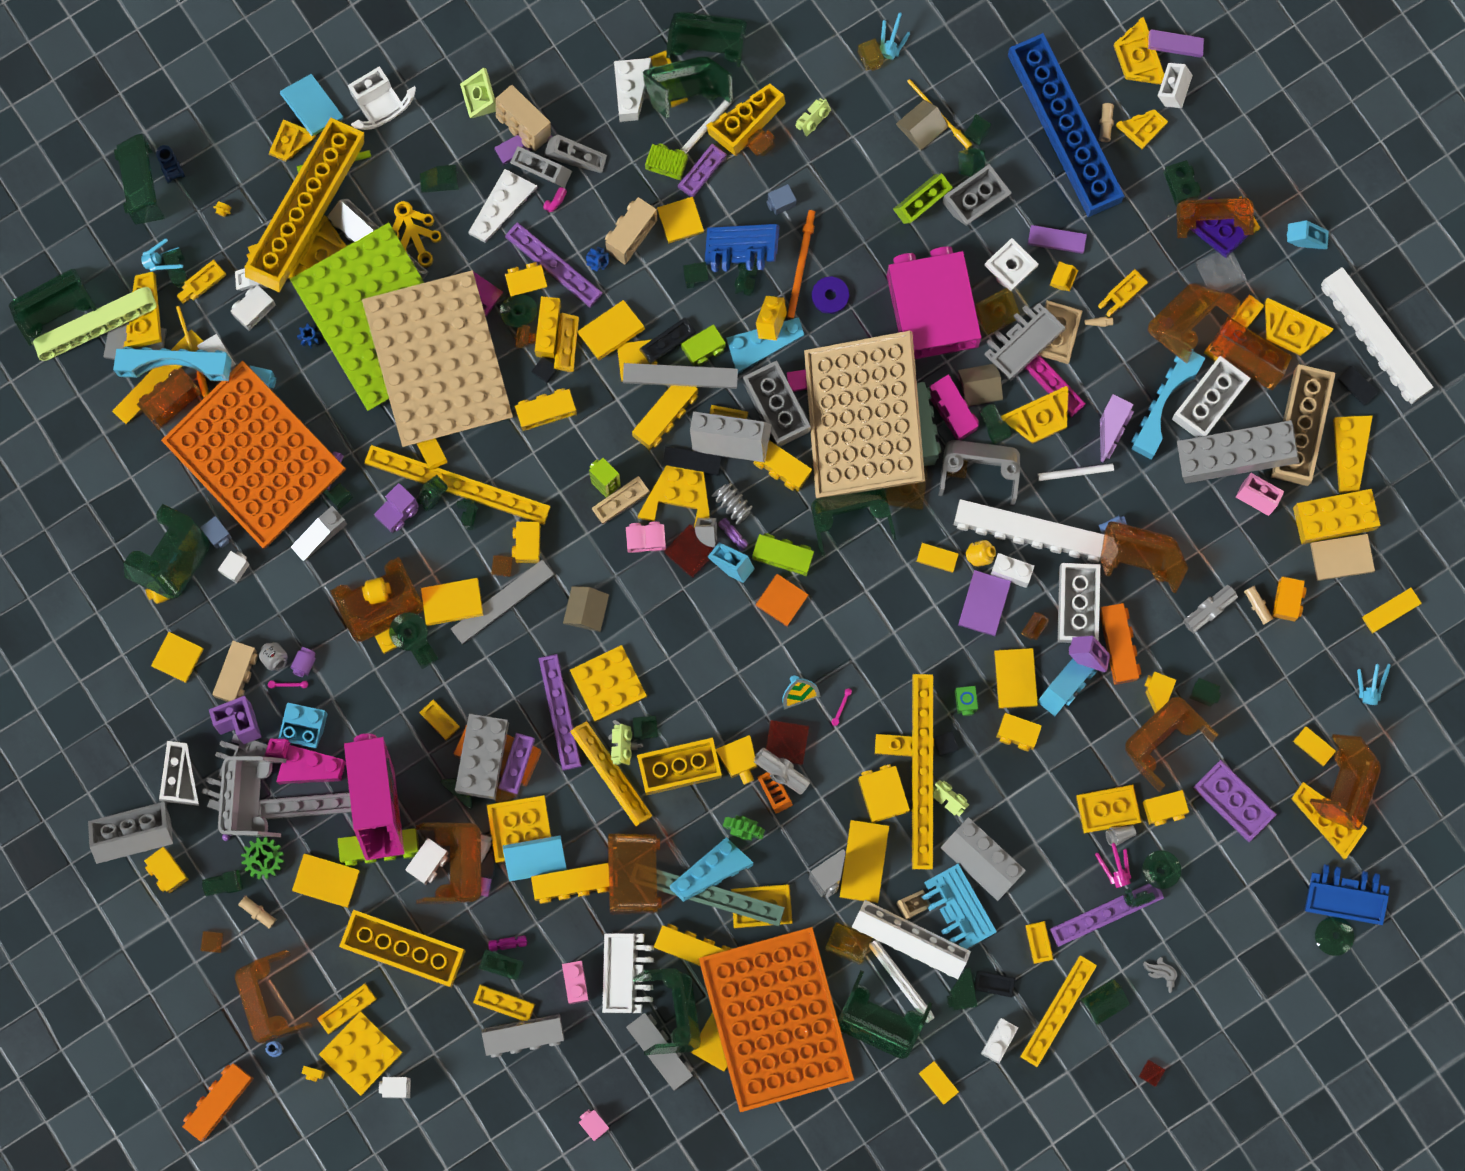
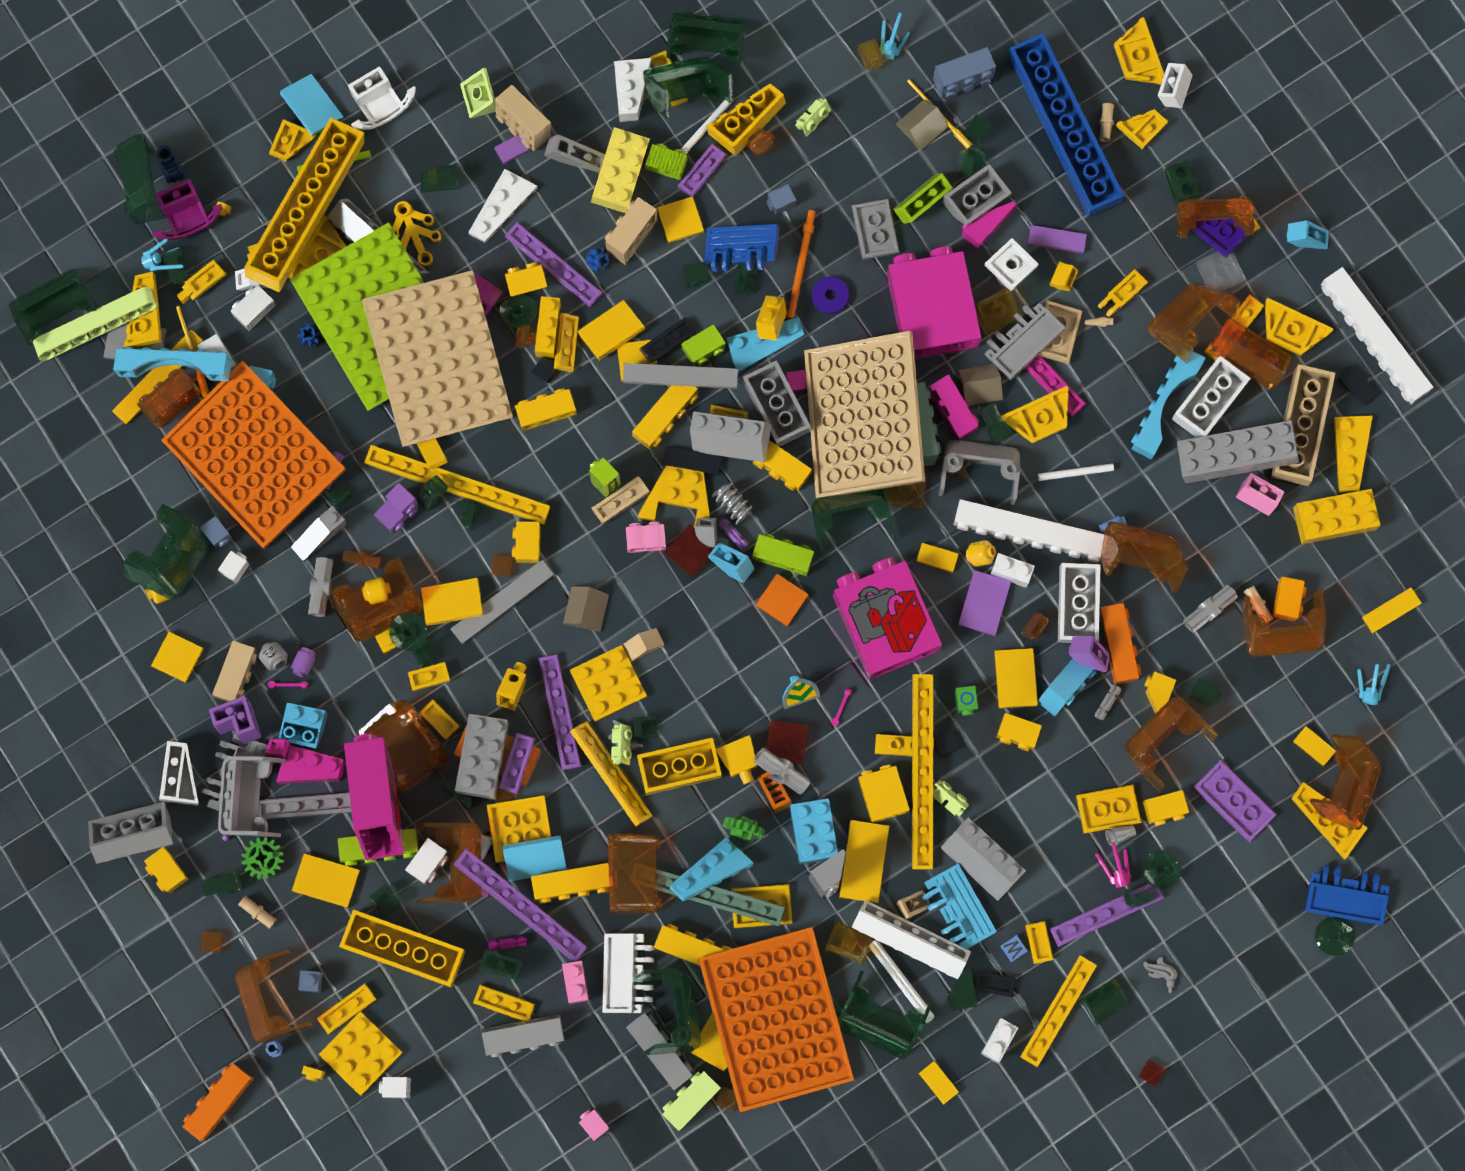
light grey slope [510,146,572,188] -> none
dark pink arm [543,187,567,212] -> none
lavender slope [1100,394,1134,462] -> none
medium lavender tile [1148,29,1204,58] -> none
tan tile [1310,534,1375,581] -> none
none -> magenta piece [152,179,222,240]
none -> sand blue brick [298,970,323,993]
none -> light grey piece [308,557,333,617]
none -> clear orange axle [343,550,382,569]
none -> clear orange windscreen [358,700,450,793]
none -> clear green panel [369,884,400,916]
none -> yellow plate [408,662,451,692]
none -> medium lavender tile [453,848,587,962]
none -> yellow torso [496,662,527,711]
none -> light yellow brick [591,127,650,213]
none -> tan slope [622,628,665,662]
none -> yellowish green brick [662,1071,721,1131]
none -> clear orange tile [716,1086,737,1111]
none -> medium azure brick [790,798,838,865]
none -> brick [833,557,942,680]
none -> light grey tile [852,199,900,260]
none -> sand blue brick [933,47,996,99]
none -> dark pink slope [961,201,1016,250]
none -> medium blue tile [1000,935,1028,962]
none -> light grey axle [1095,684,1121,720]
none -> clear orange windscreen [1241,589,1326,657]

